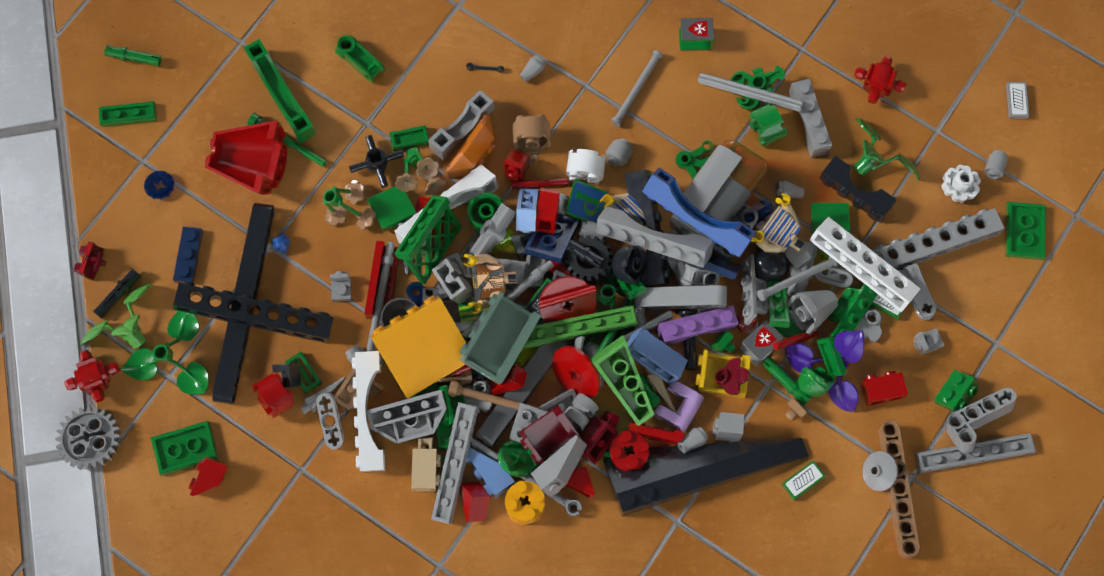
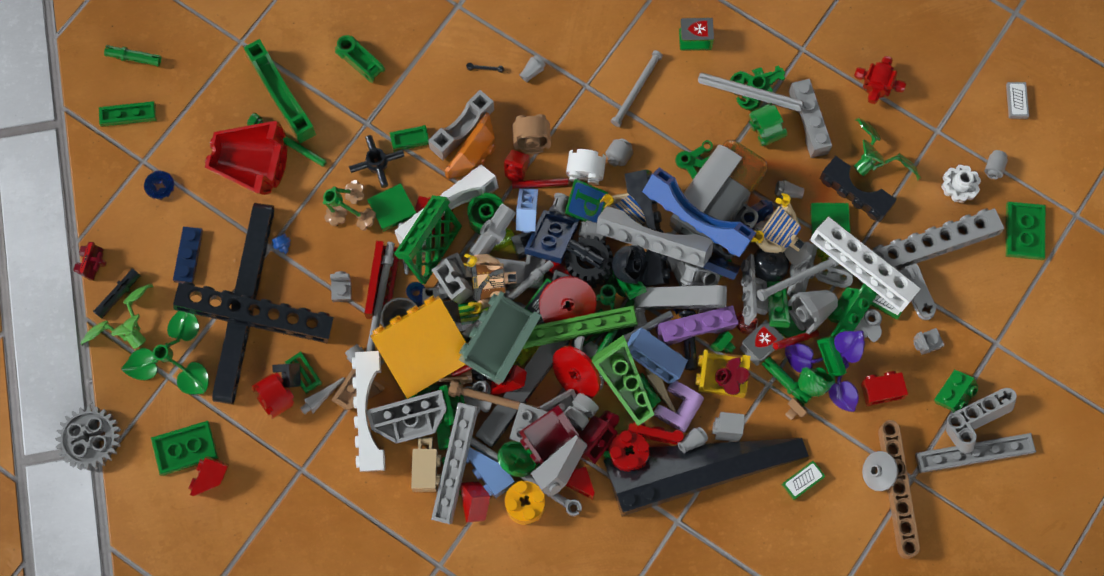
red piece [64,350,120,403] -> none
light grey beam [316,392,345,449] -> none
medium nougat plant [395,148,447,195] -> none
red slope [536,188,560,234] -> none
red bar [538,285,596,309] -> none

